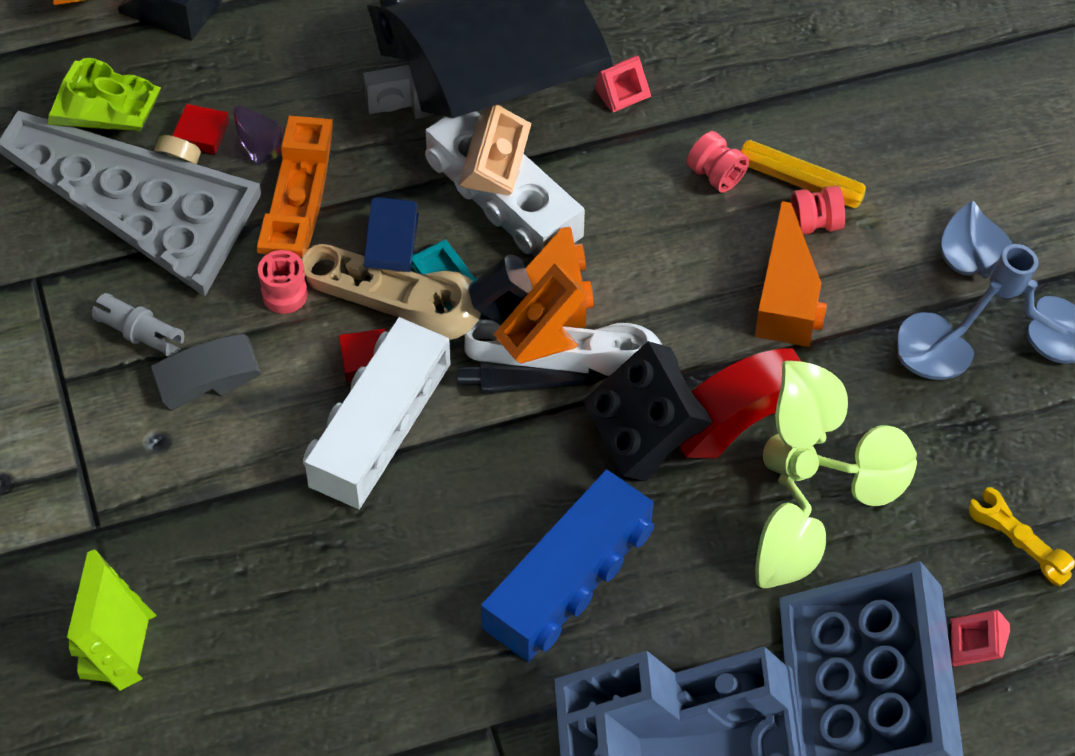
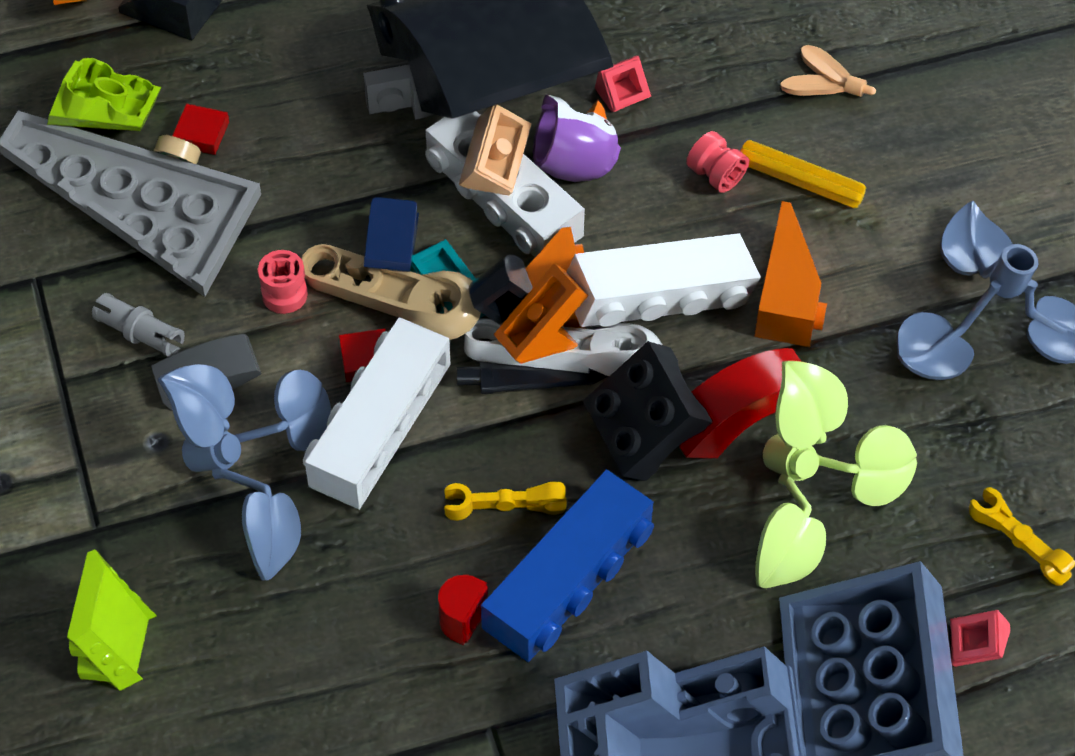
clear purple slope [233,105,284,165] -> none
orange slope [257,115,333,257] -> none
coral wheel [790,185,845,235] -> none
none -> sand blue plant [158,364,331,581]
none -> red brick [438,575,488,646]
none -> yellow piece [444,481,567,521]
none -> medium lavender piece [533,94,621,182]
none -> white brick [567,233,761,327]
none -> light nougat piece [780,45,876,97]

